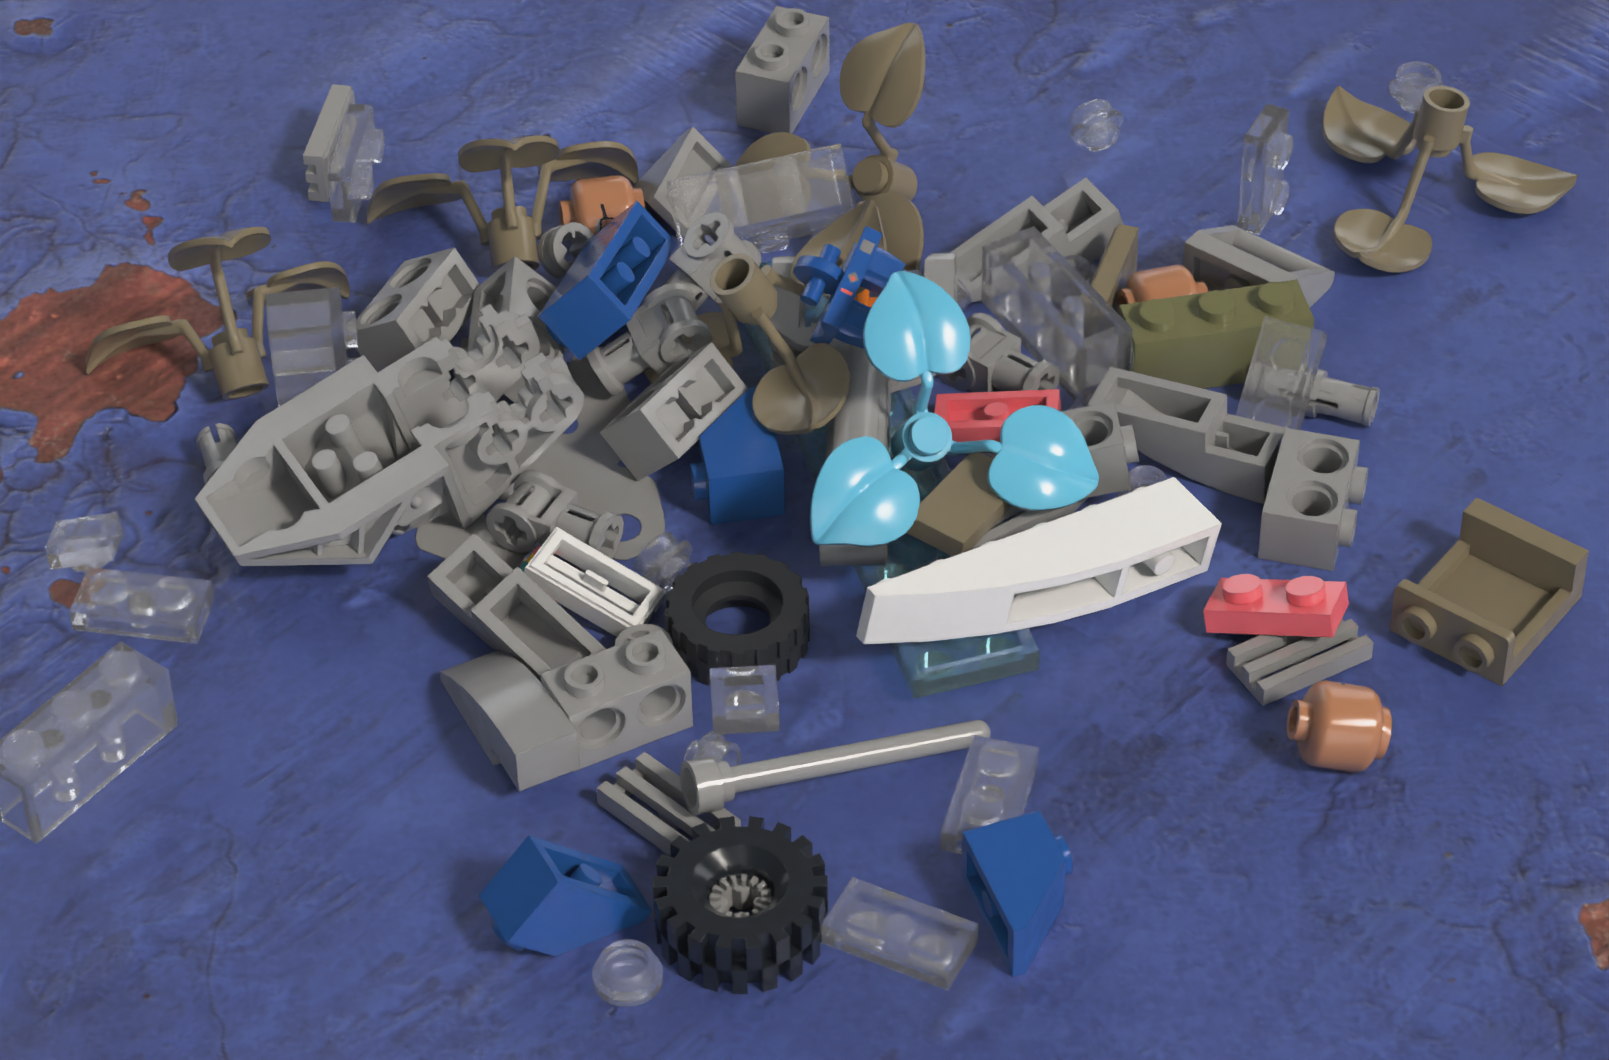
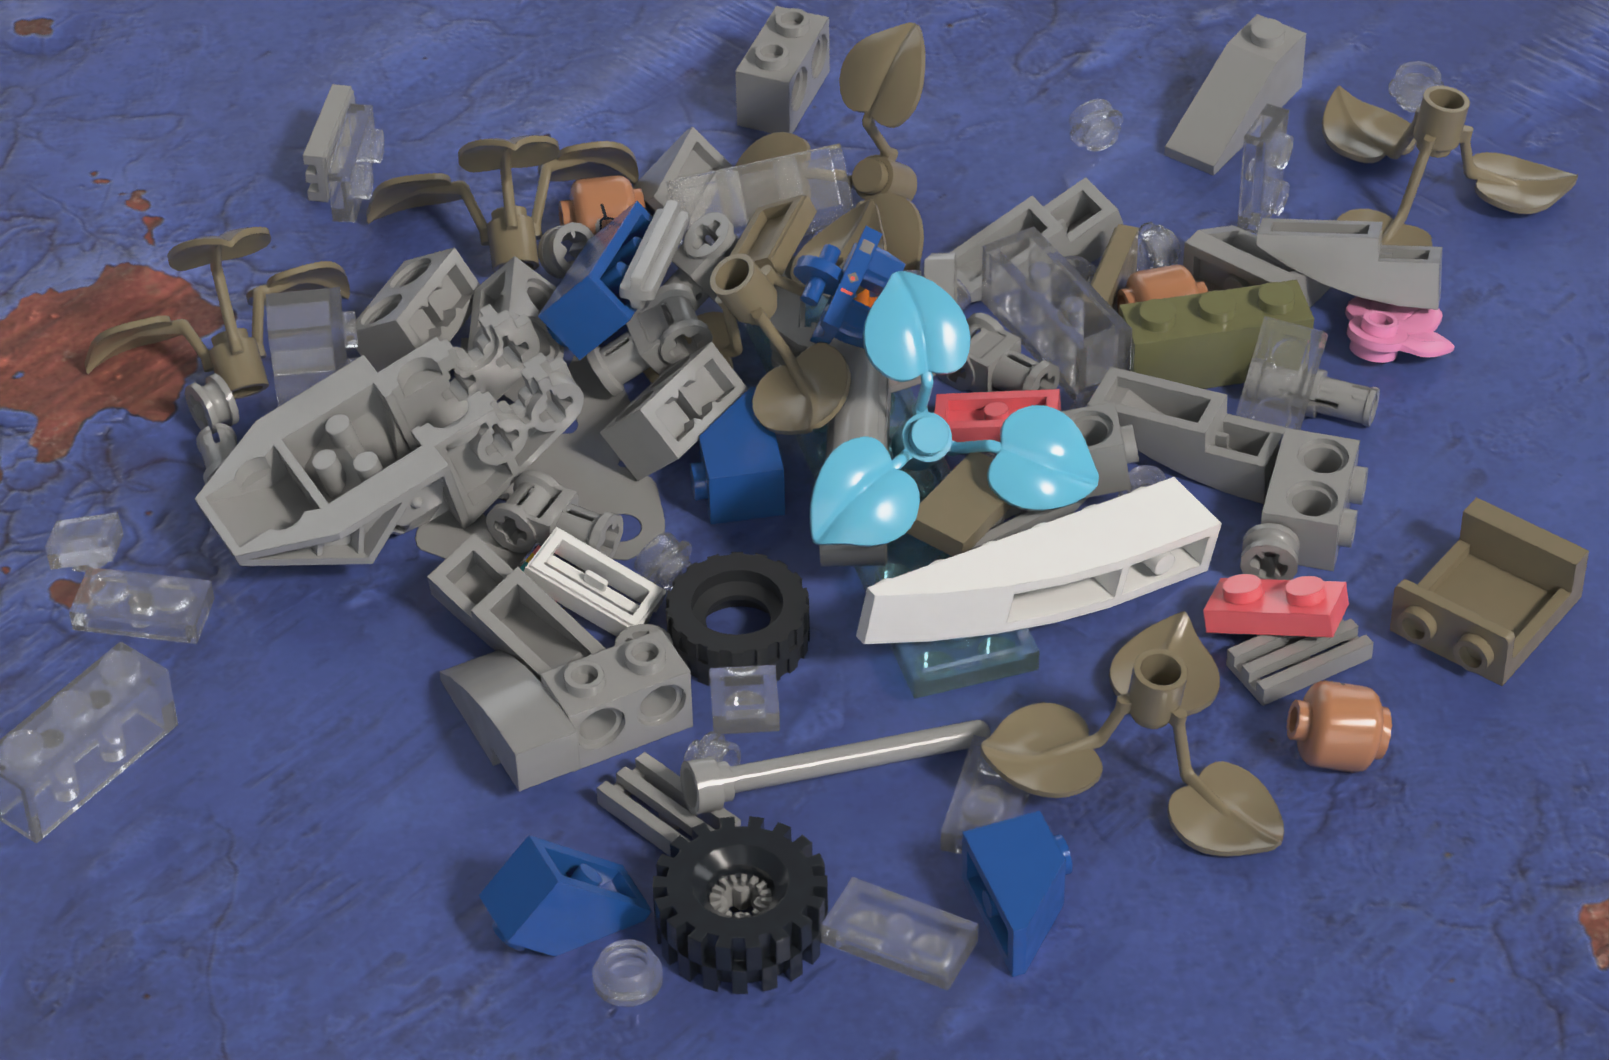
none -> light grey bush [185,373,240,434]
none -> light grey axle [619,200,691,309]
none -> dark tan tile [730,195,817,275]
none -> dark tan plant [980,611,1284,856]
none -> clear plate [1137,222,1181,272]
none -> light grey slope [1165,14,1306,176]
none -> light grey bush [1240,523,1300,580]
none -> light grey slope [1257,218,1442,310]
none -> bright pink plate [1345,296,1455,363]

